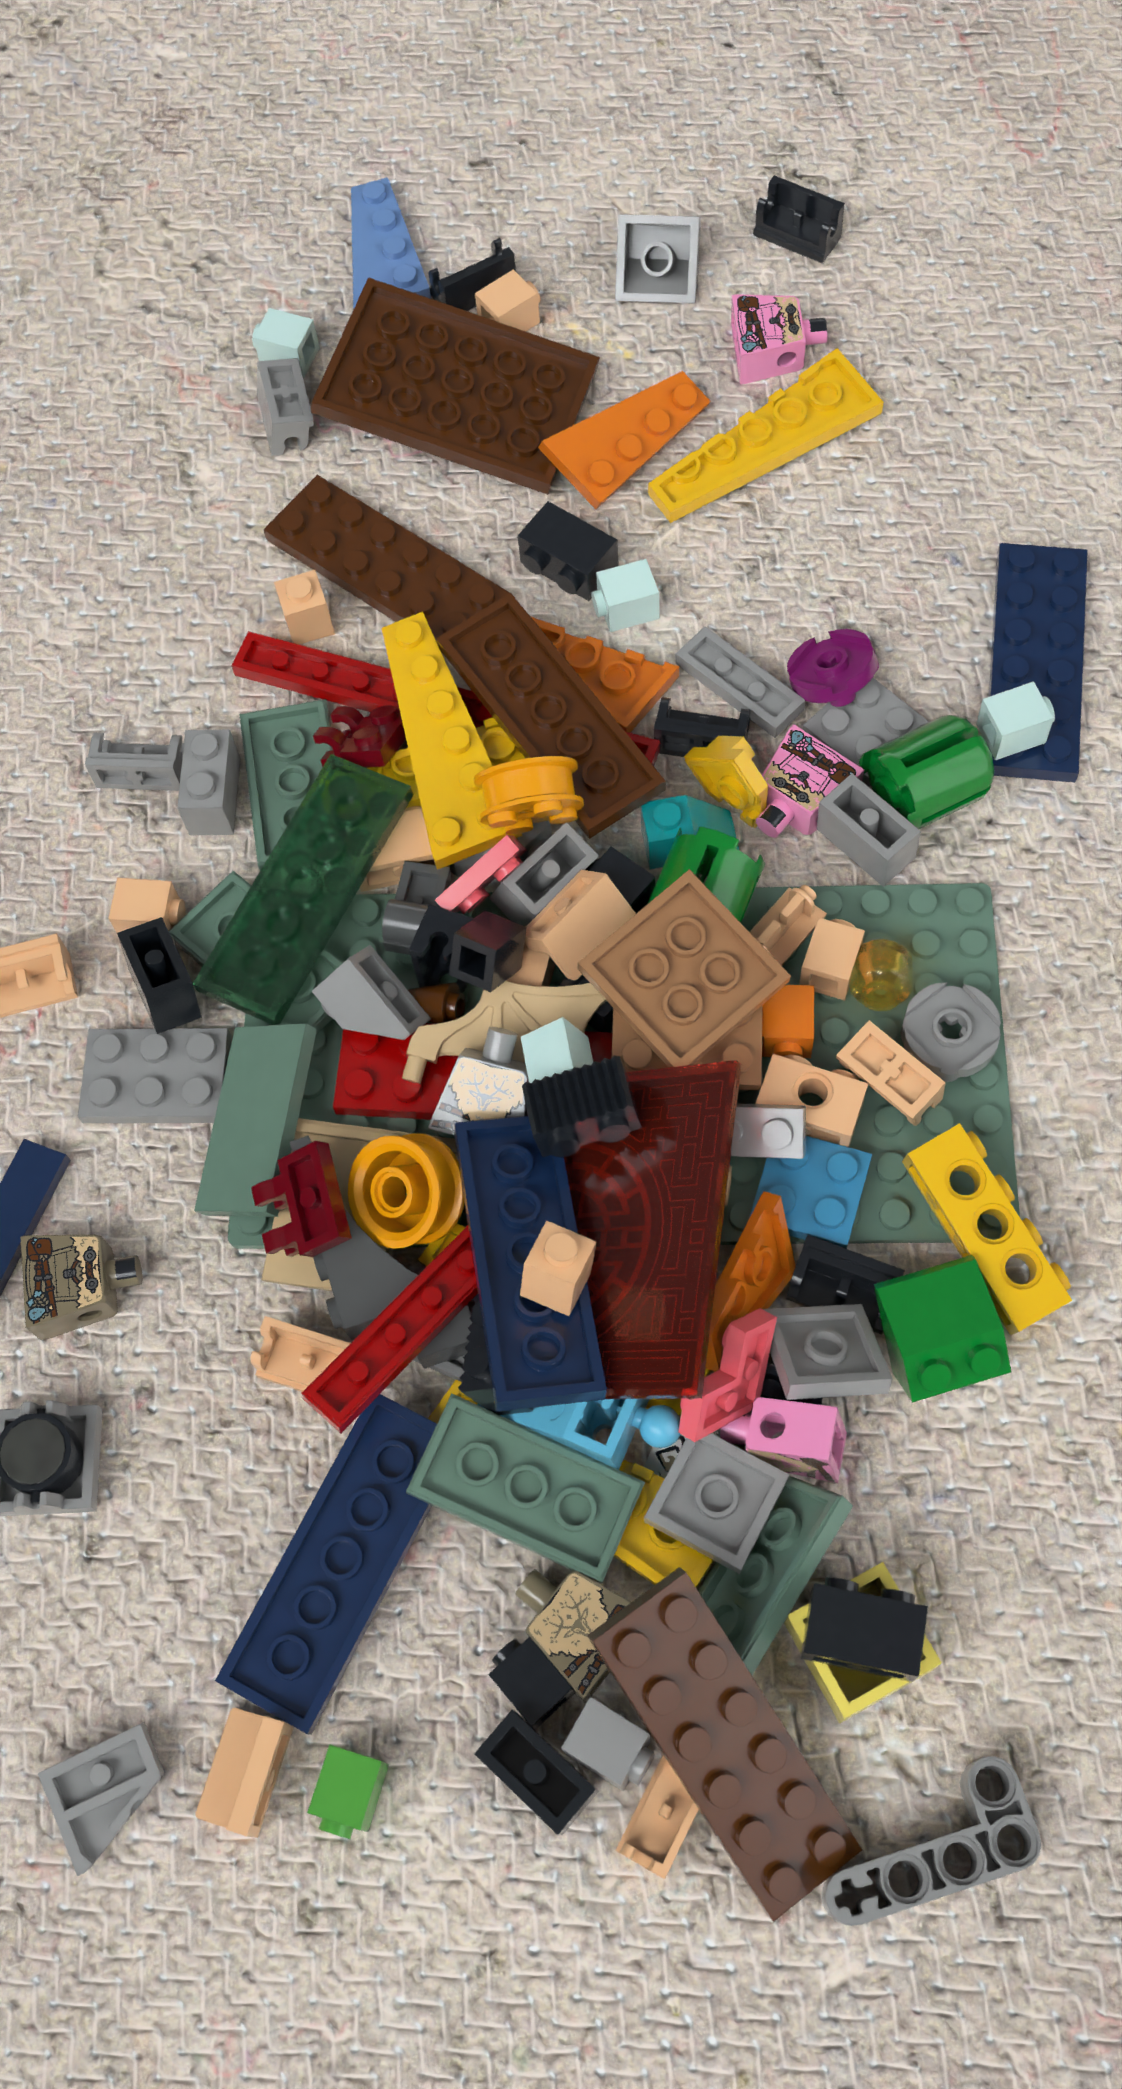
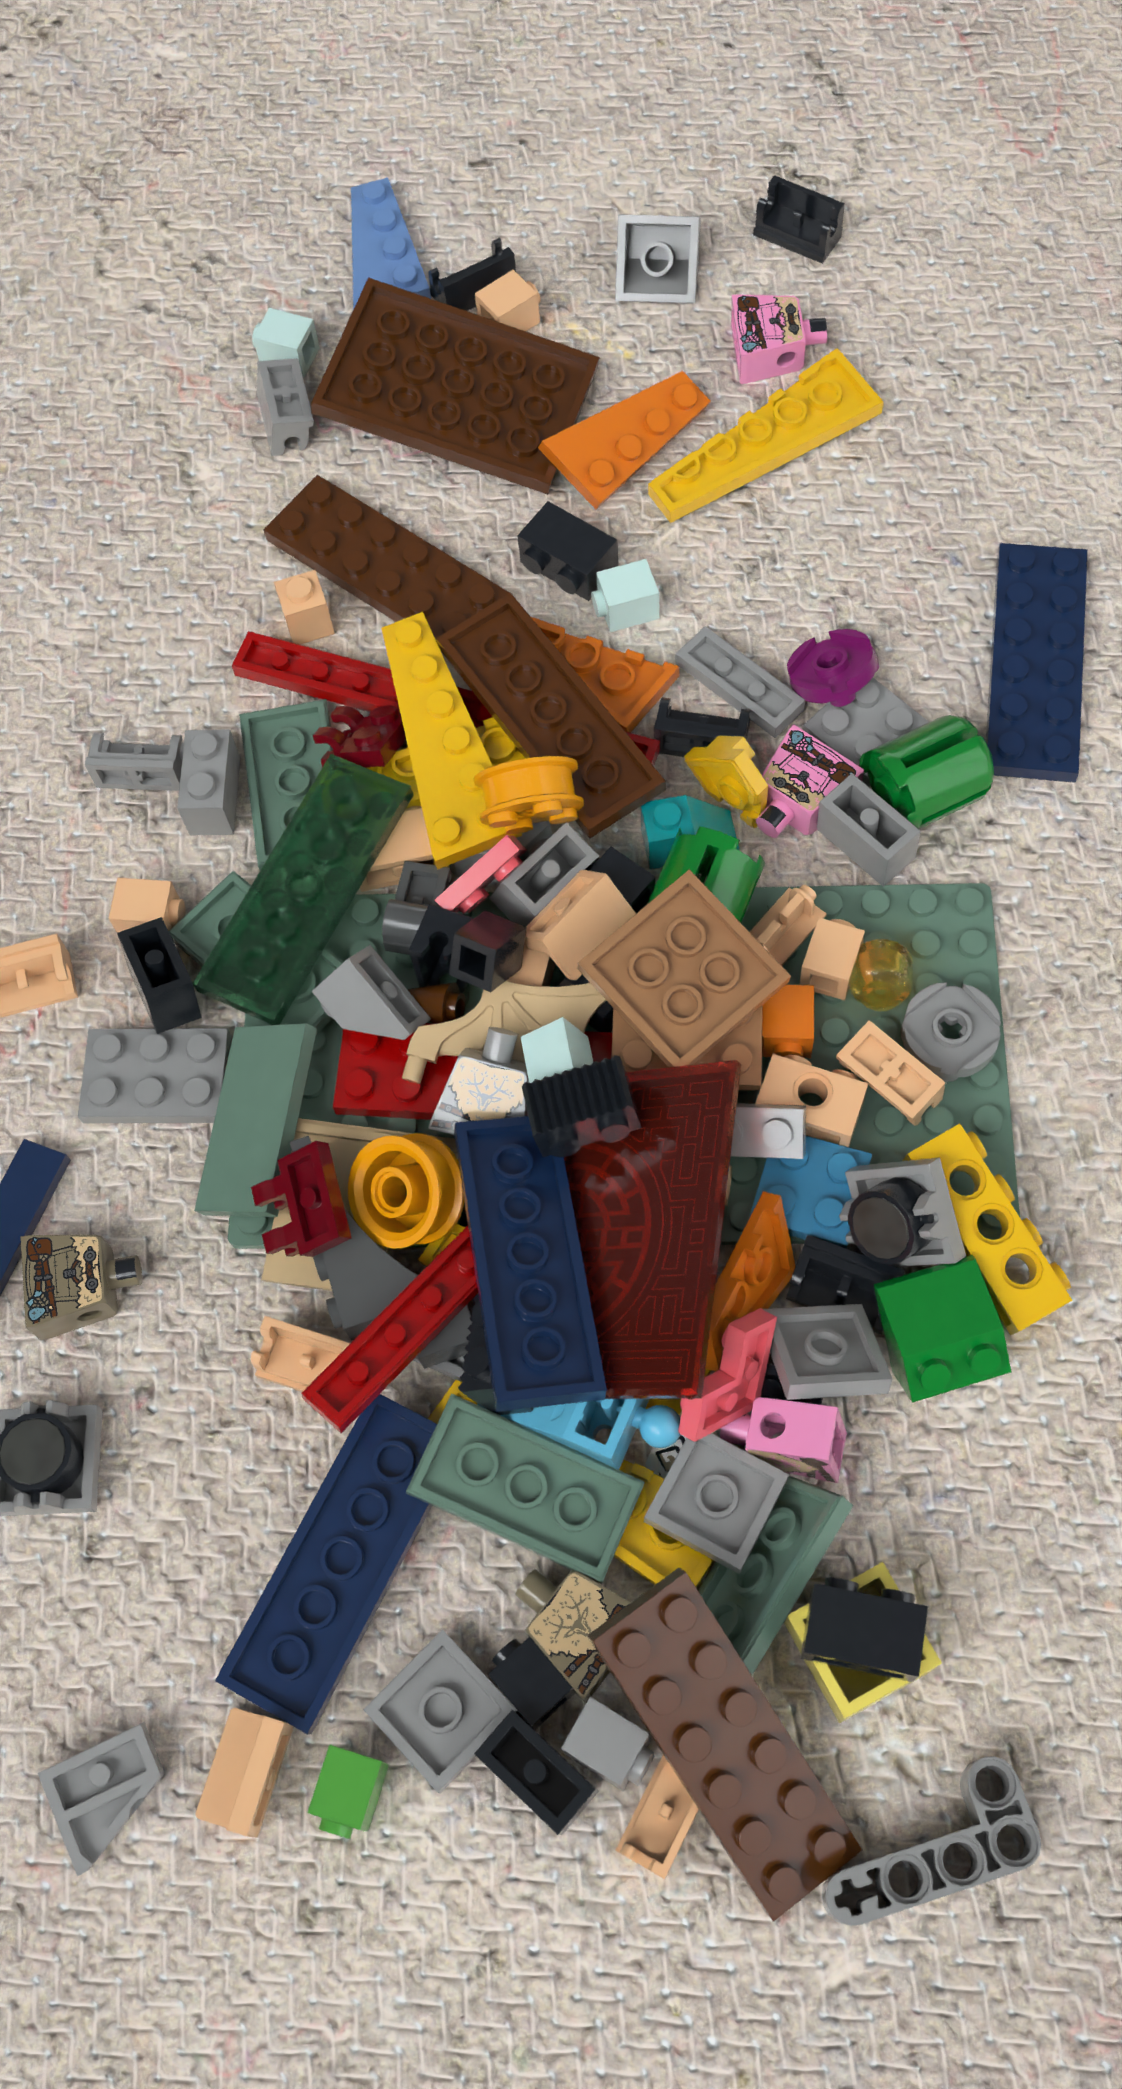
light nougat brick [520,1221,596,1316] -> none
light aqua brick [976,682,1055,760] -> none
none -> light grey plate [363,1629,519,1793]
none -> piece [839,1158,966,1267]

